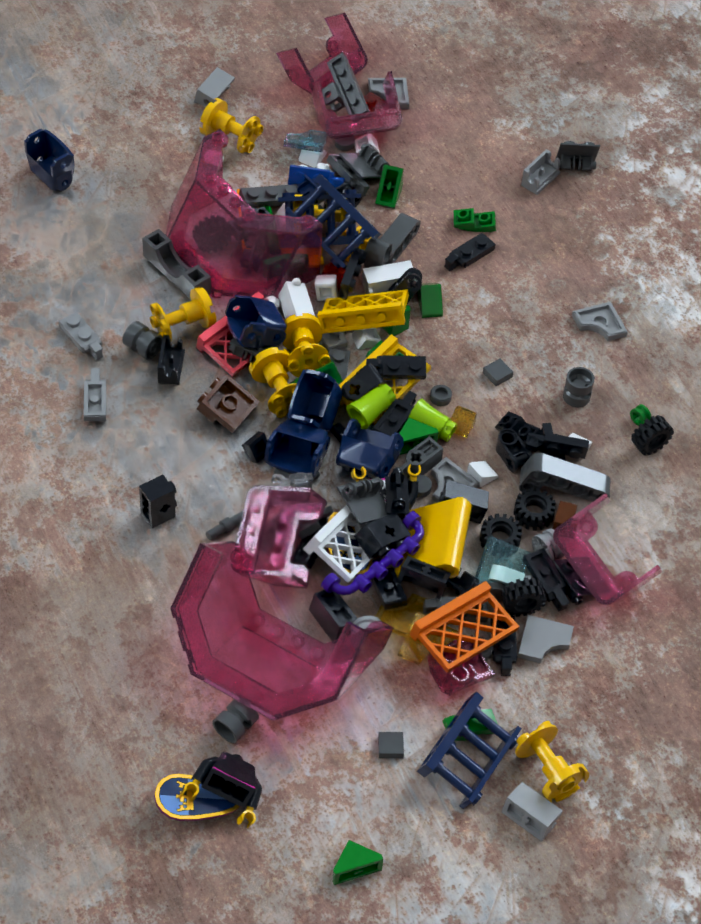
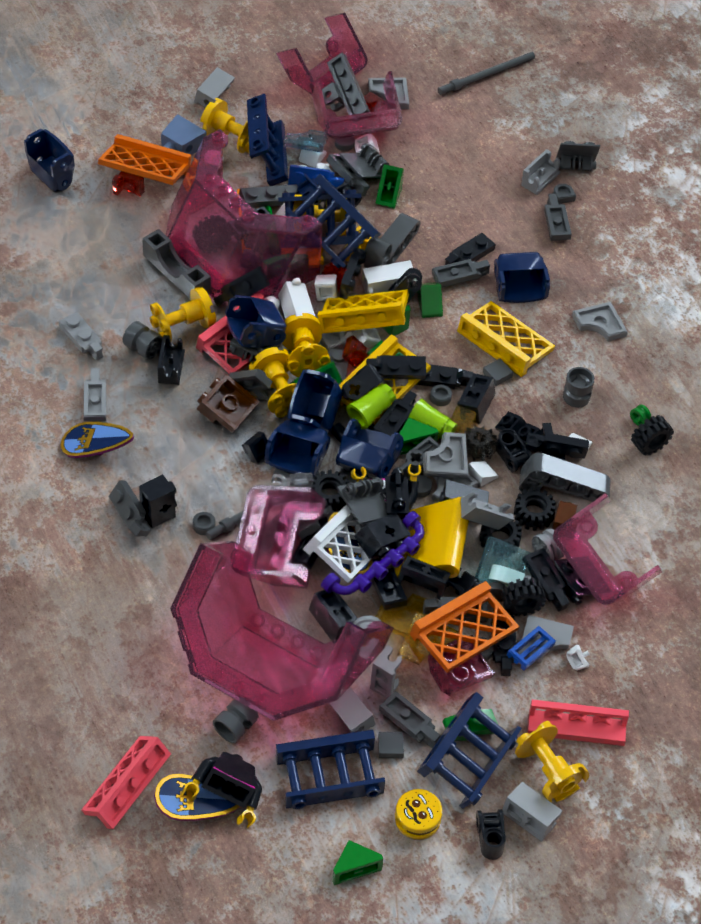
green slope [454,208,496,232] -> none
none -> shield [61,422,134,458]
none -> coral fence [81,736,171,829]
none -> orange fence [98,134,192,185]
none -> dark grey hinge [109,480,151,537]
none -> clear red bracket [112,171,145,197]
none -> sand blue torso [161,114,207,155]
none -> dark grey tile [193,512,216,535]
none -> black hinge [213,266,271,306]
none -> dark grey plate [229,369,273,400]
none -> dark blue fence [247,93,288,186]
none -> dark blue fence [275,730,385,809]
none -> black tyre [310,470,350,512]
none -> light grey hinge [323,680,376,733]
none -> clear red bracket [342,335,368,369]
none -> light grey hinge [370,645,402,699]
none -> dark grey hinge [379,691,441,748]
none -> yellow head [395,789,443,840]
none -> black hinge [416,364,473,390]
none -> light grey tile [422,432,469,478]
none -> dark grey hinge [432,259,490,288]
none -> dark grey bar [438,52,535,95]
none -> yellow fence [457,301,555,377]
none -> black hinge [457,373,496,424]
none -> light grey hinge [461,492,514,530]
none -> clear smoke gear [465,425,498,462]
none -> black piece [476,809,506,860]
none -> dark blue piece [494,252,550,303]
none -> blue tile [507,626,556,671]
none -> coral fence [527,699,629,746]
none -> dark grey hinge [544,194,572,241]
none -> dark grey tile [553,184,576,204]
none -> white piece [566,645,590,671]

